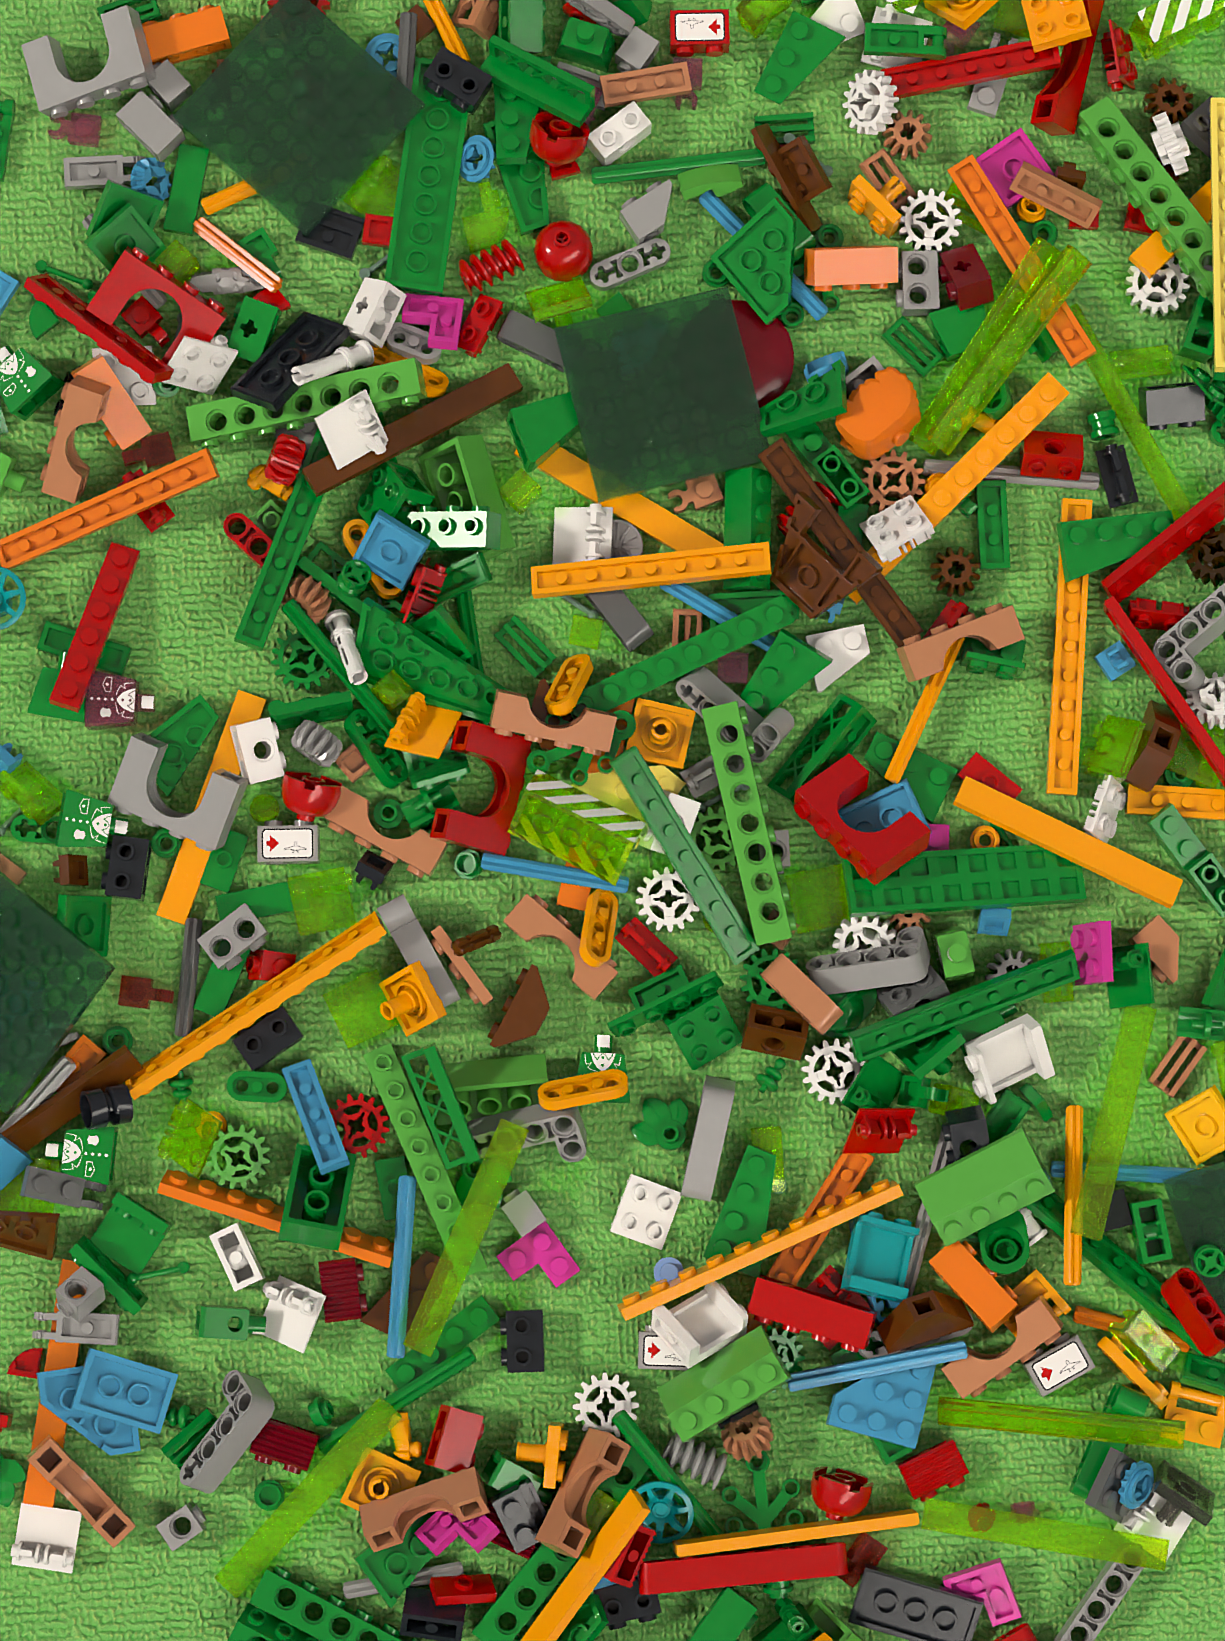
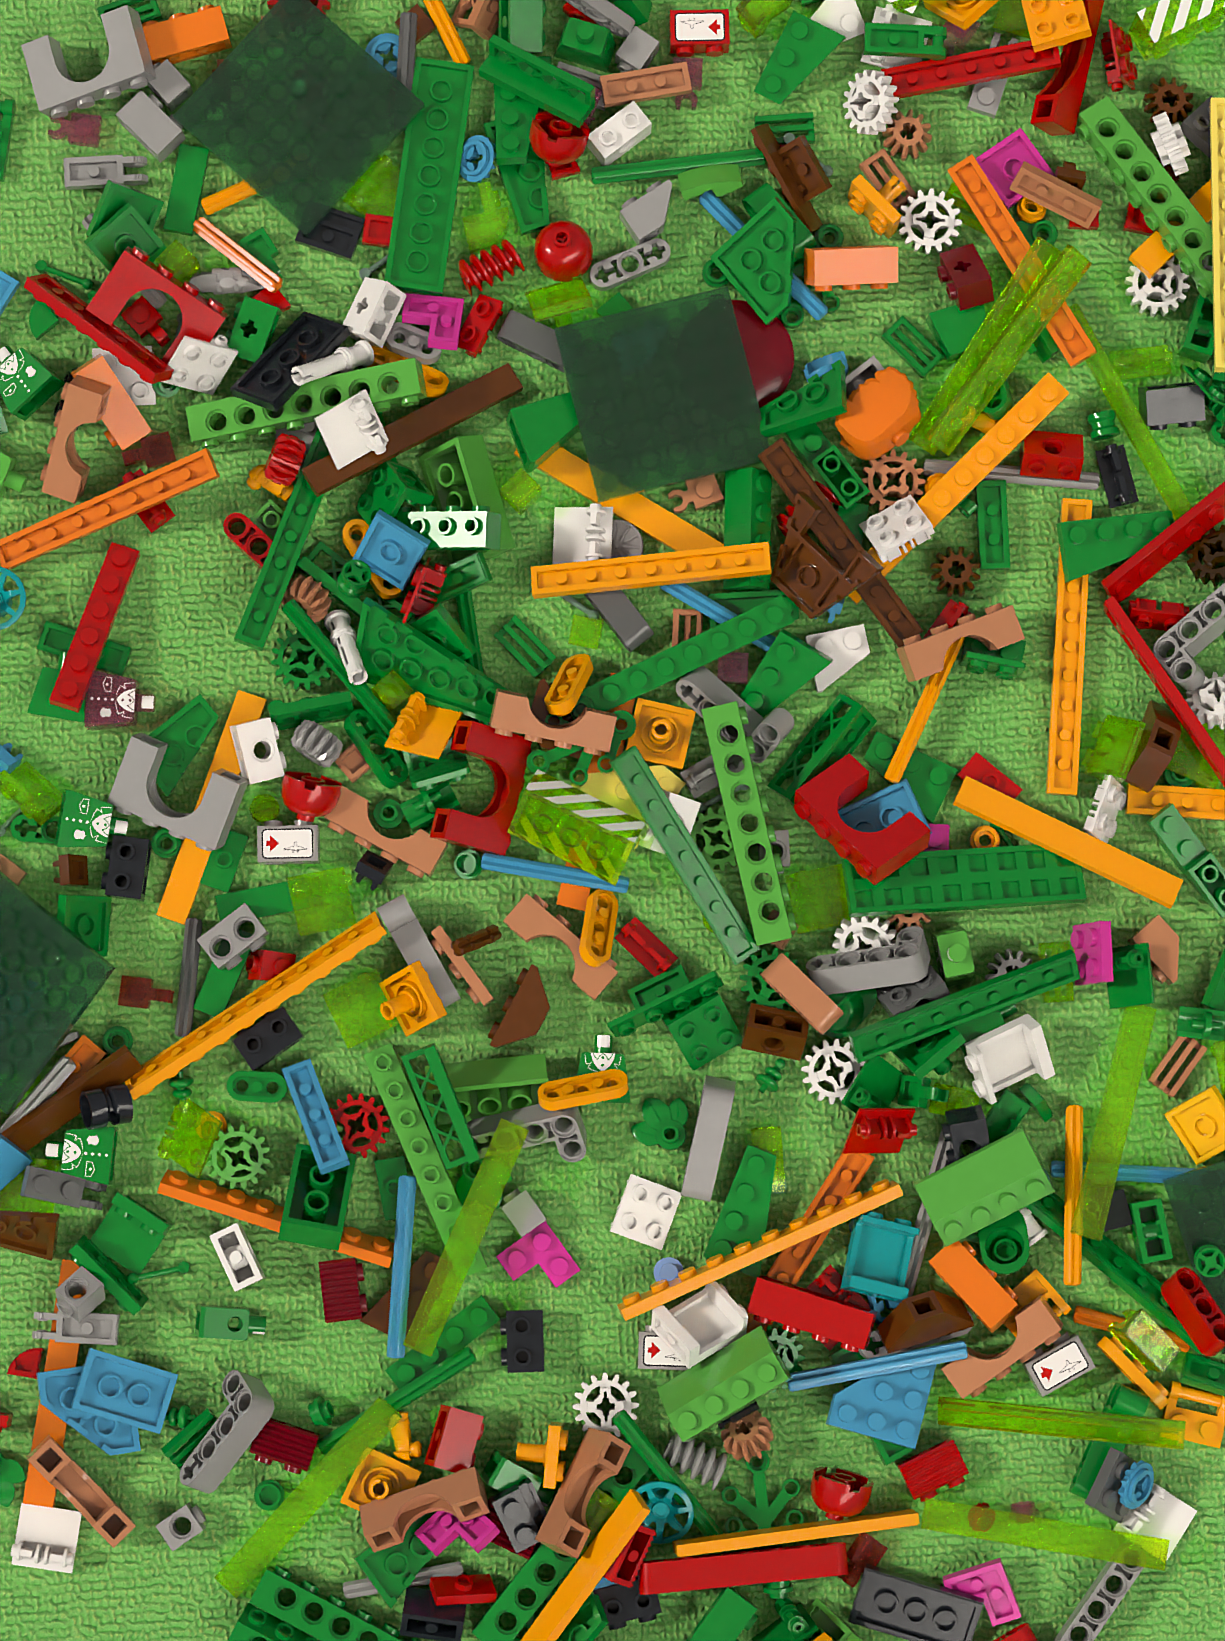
dark azure gear [130,157,172,201] -> none
white hinge [263,1275,326,1353] -> none
black brick [423,46,493,115] -> none
white gear [636,867,699,933] -> none
light grey brick [896,250,940,316] -> none
dark azure tile [977,907,1011,936] -> none
dark azure tile [1094,640,1136,682] -> none
clear smoke tile [1154,1460,1215,1527] -> none

